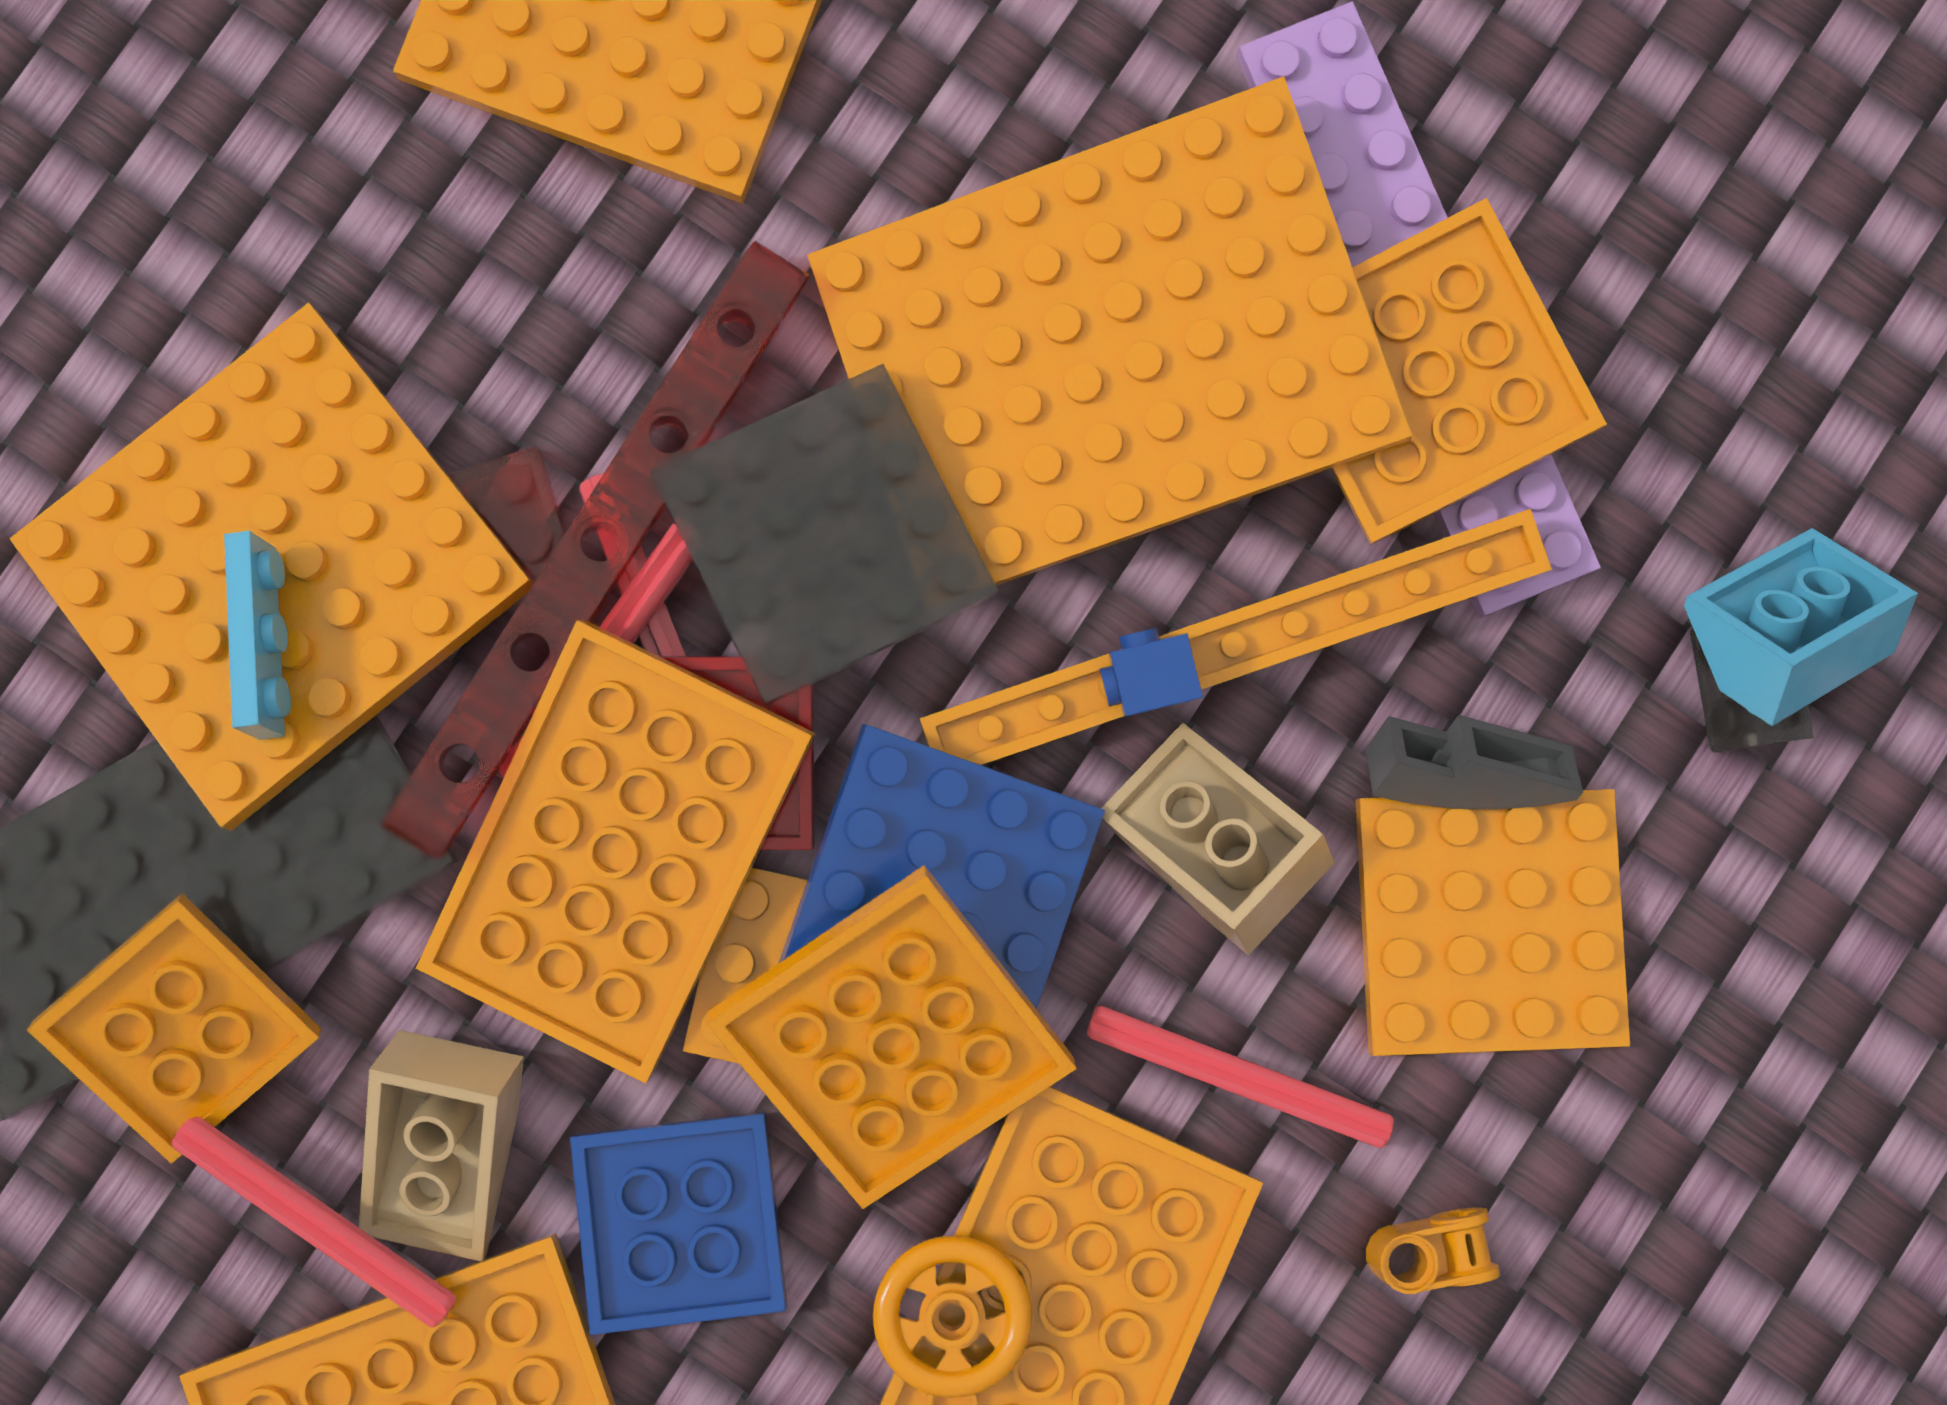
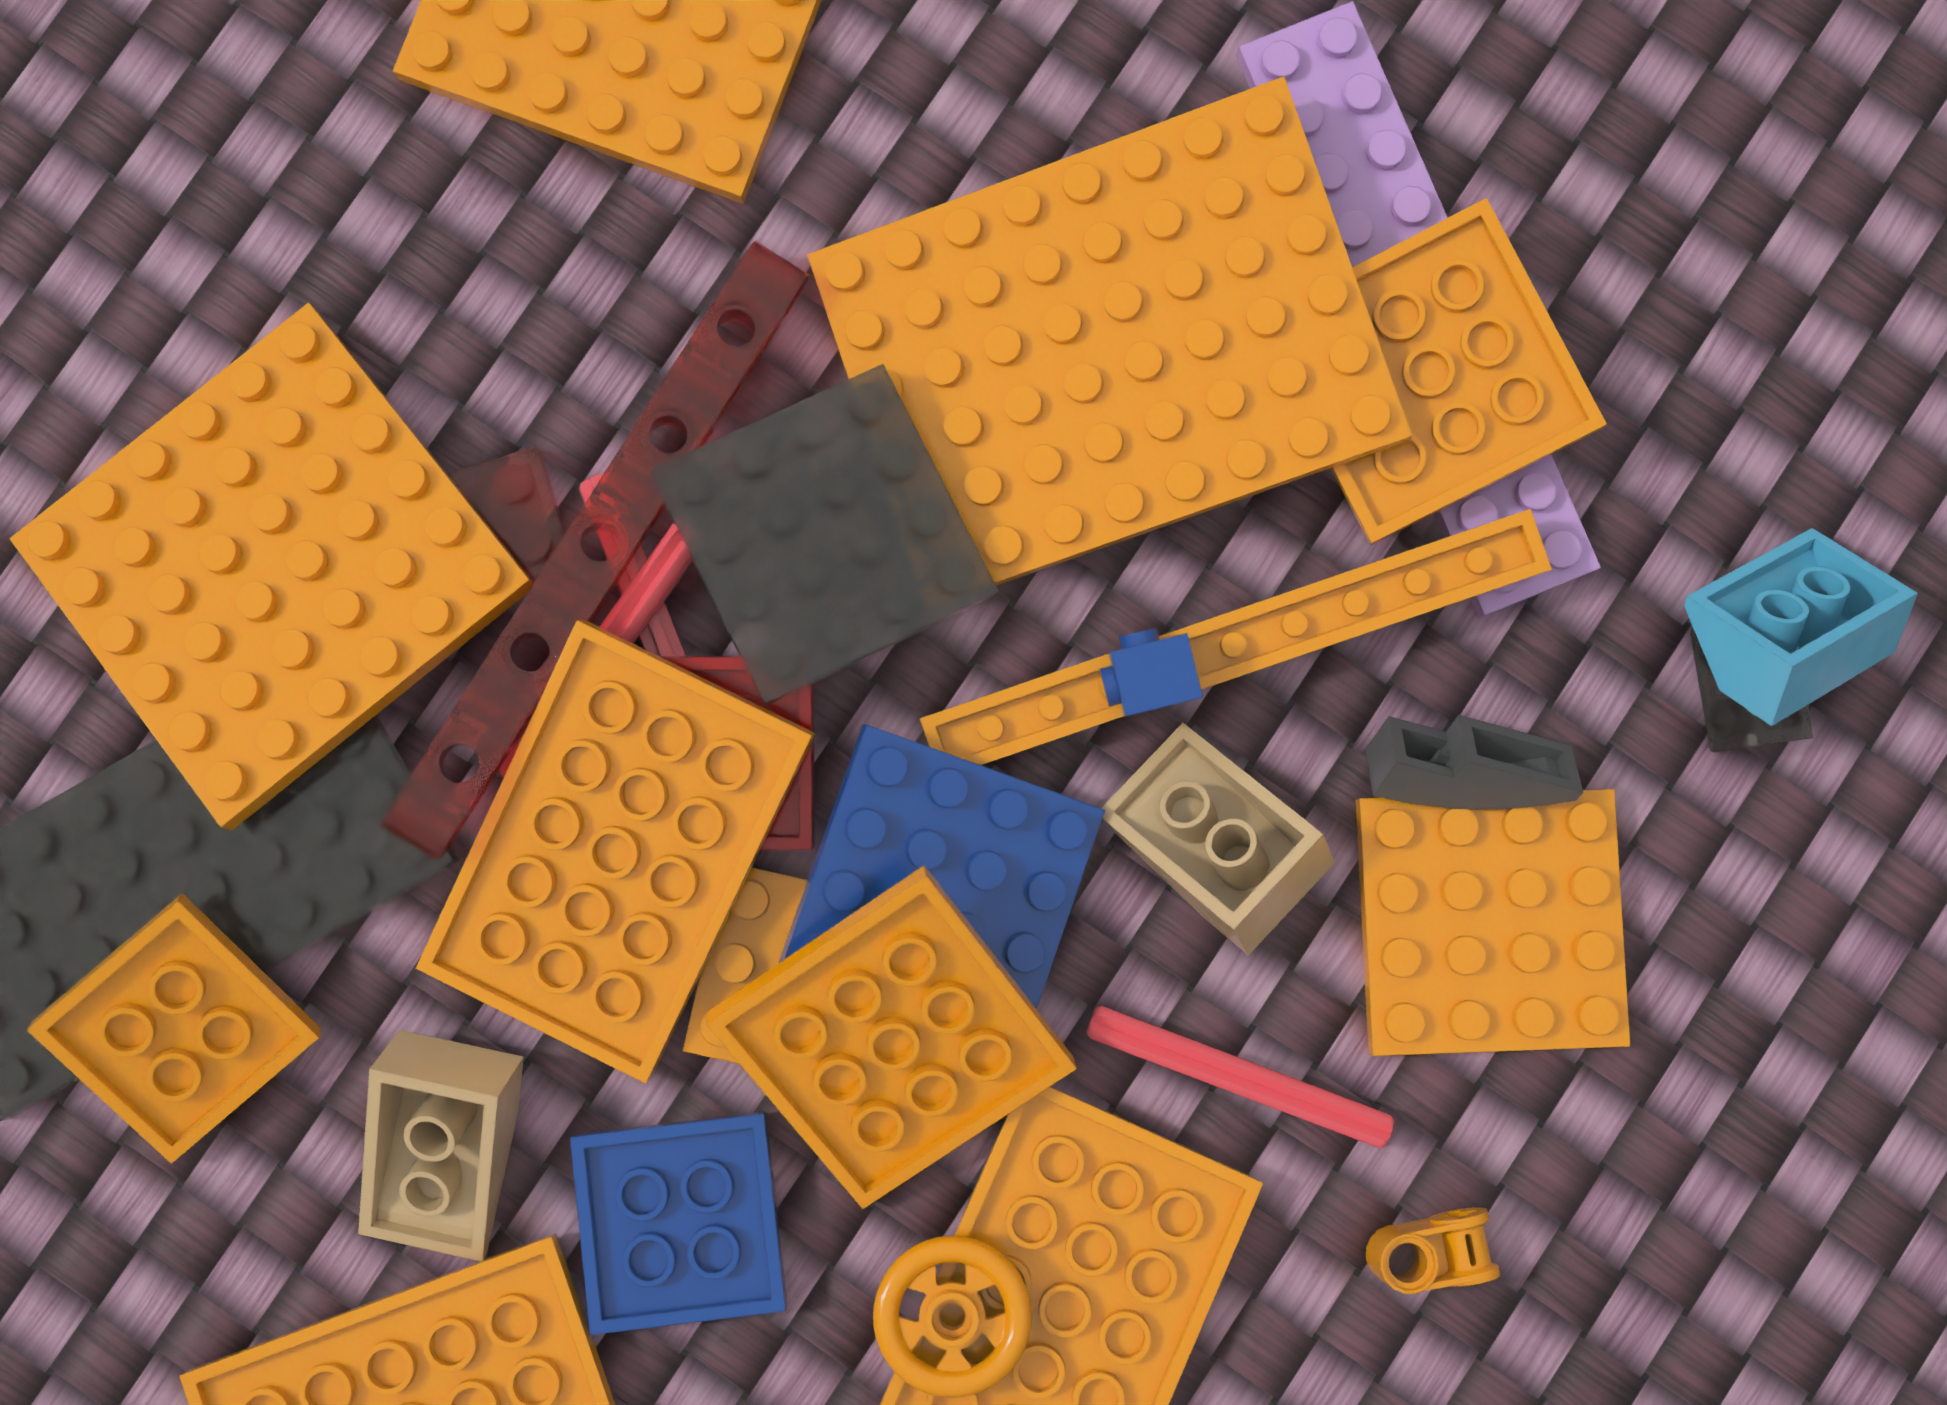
coral axle [172,1117,456,1327] -> none
medium azure plate [224,530,291,740] -> none

